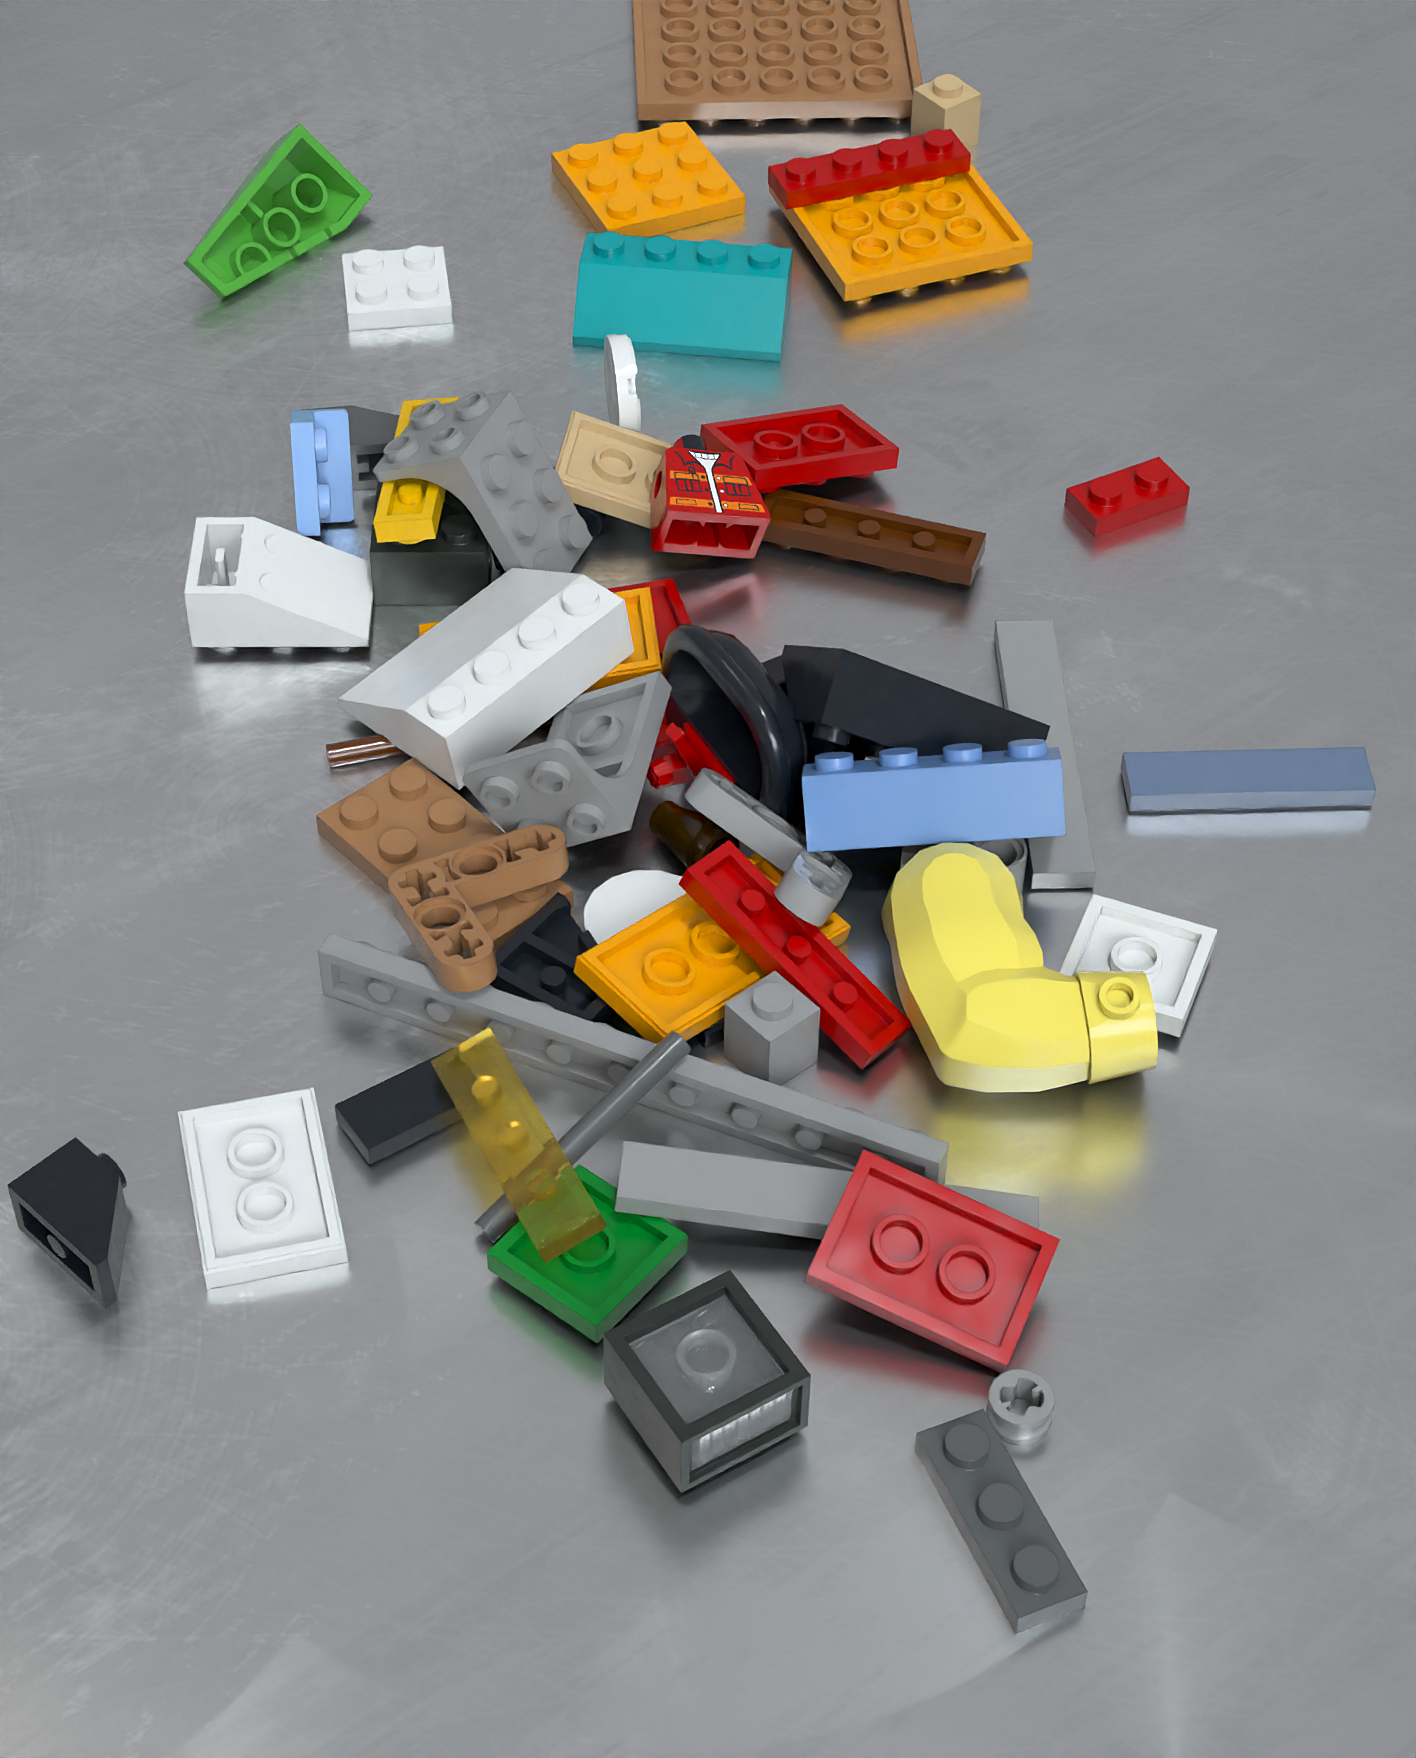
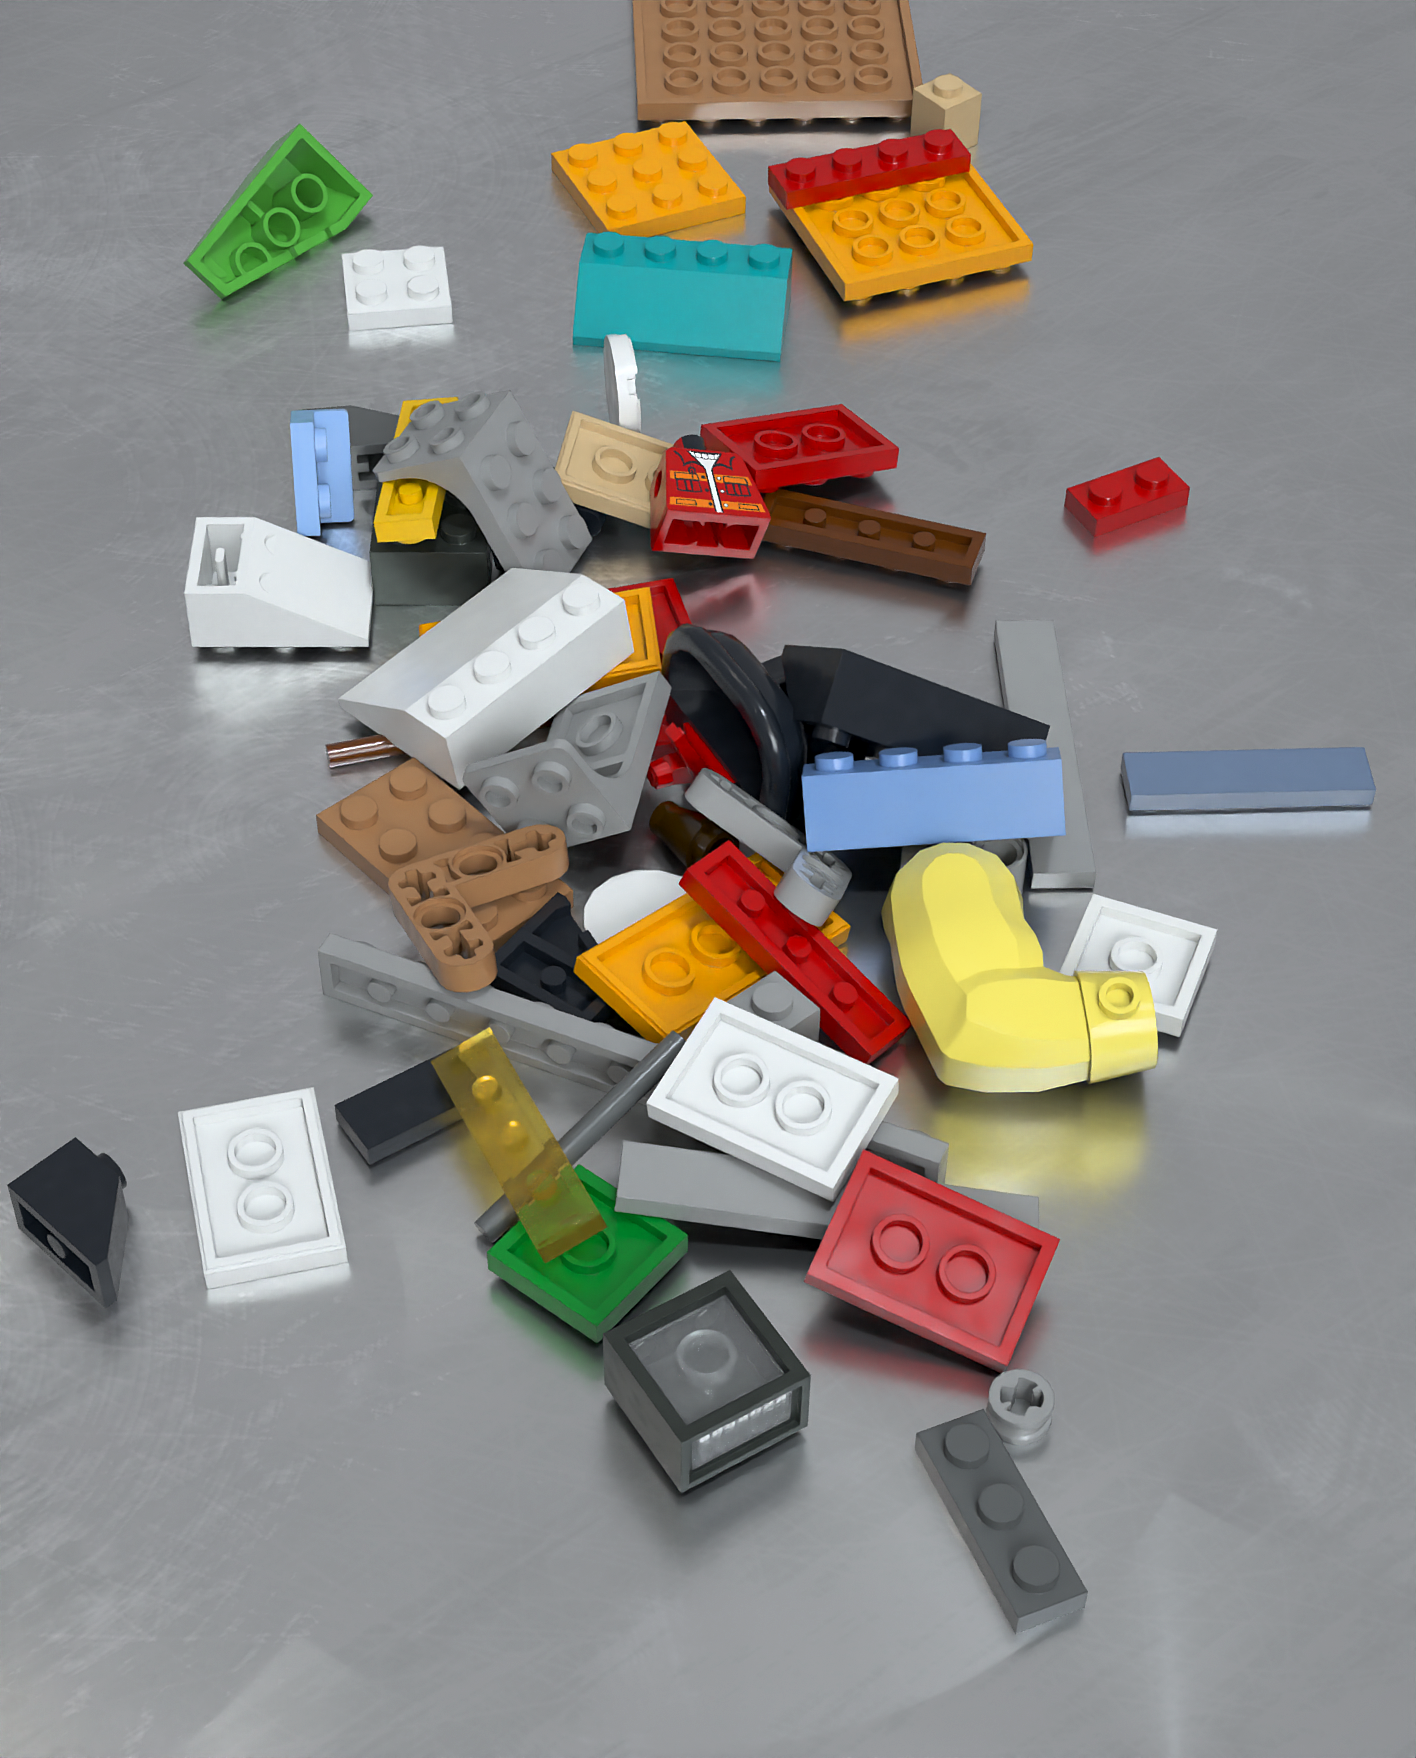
none -> white plate [646,997,899,1202]

